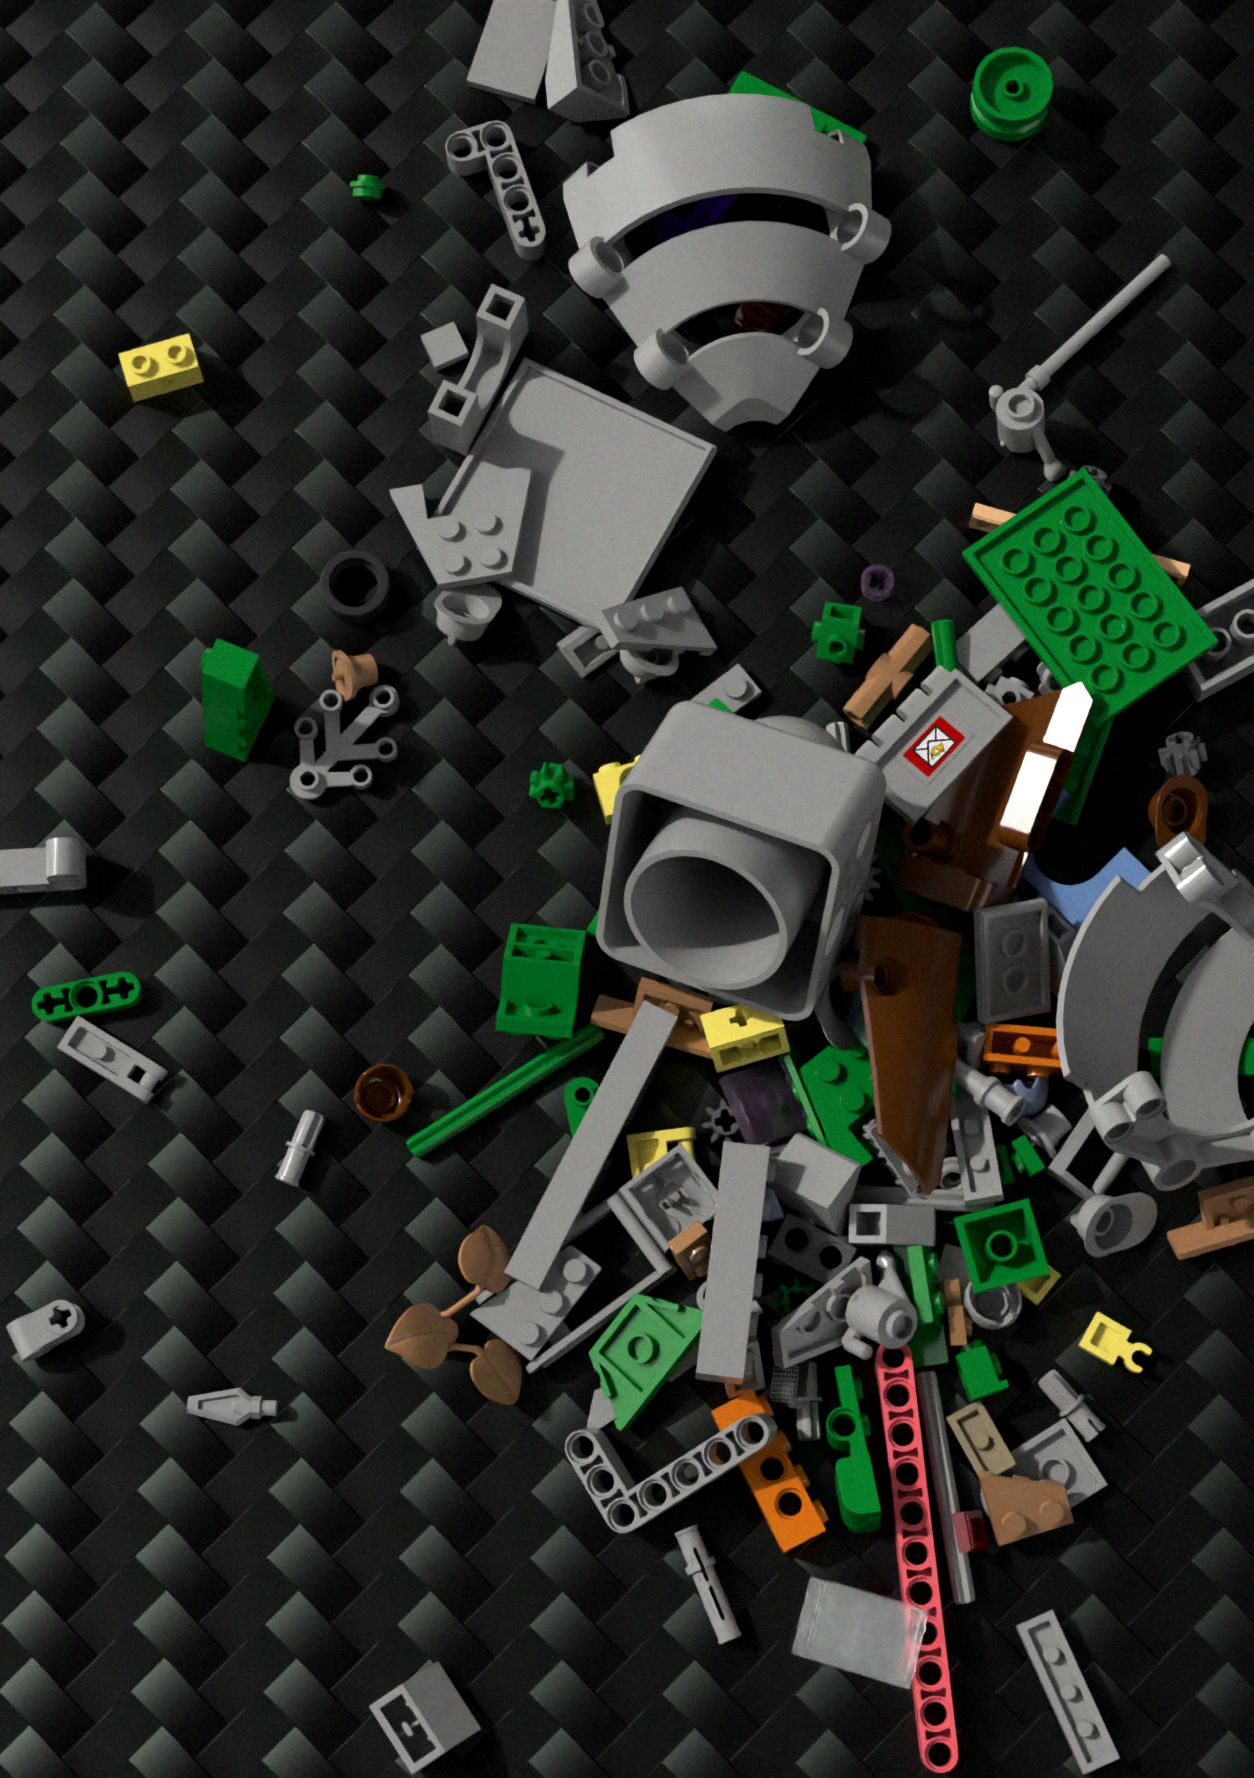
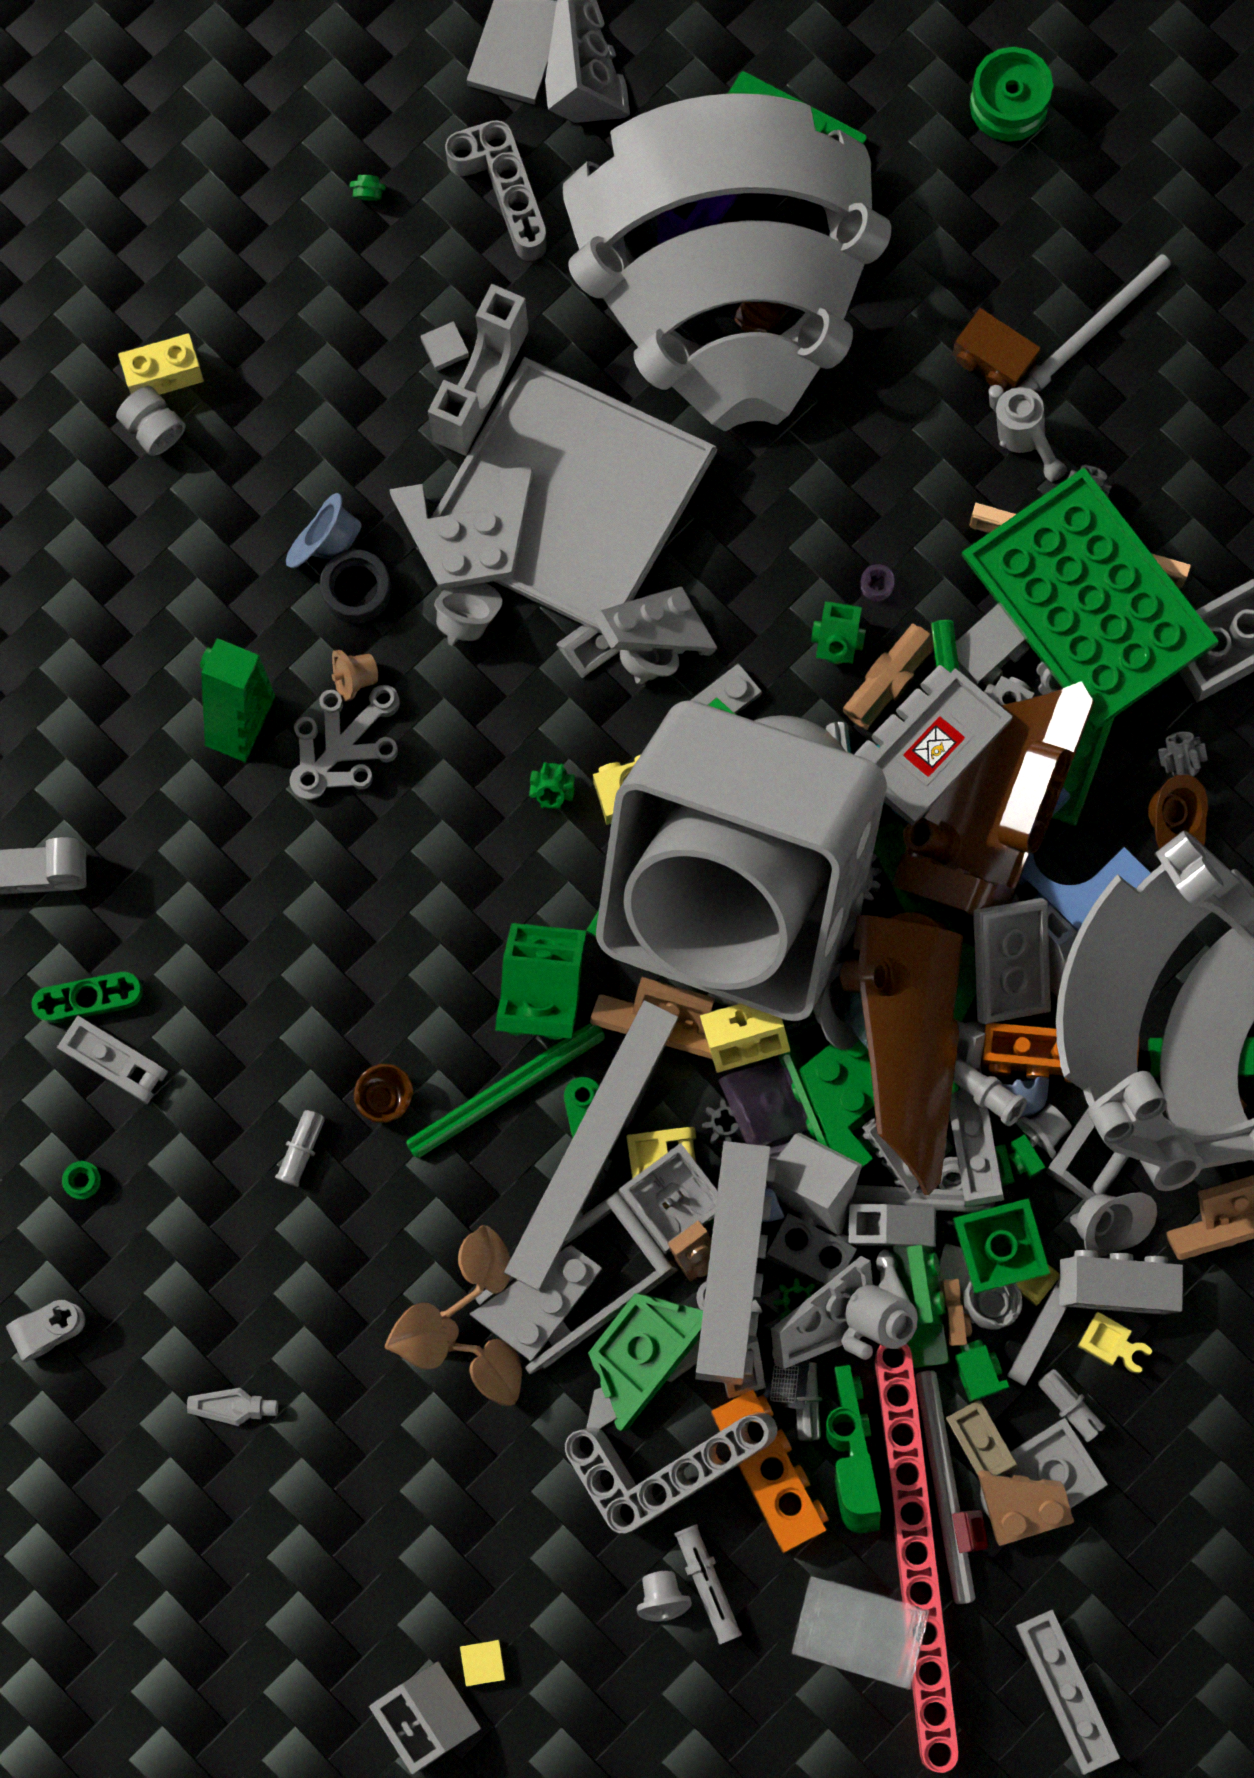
none -> green plate [62,1161,101,1200]
none -> light grey wheel [116,386,186,456]
none -> sand blue piece [286,493,362,568]
none -> light yellow tile [460,1640,505,1686]
none -> light grey piece [636,1571,692,1621]
none -> reddish brown brick [952,308,1041,391]
none -> light grey beam [1007,1278,1067,1386]
none -> light grey brick [1059,1250,1183,1315]

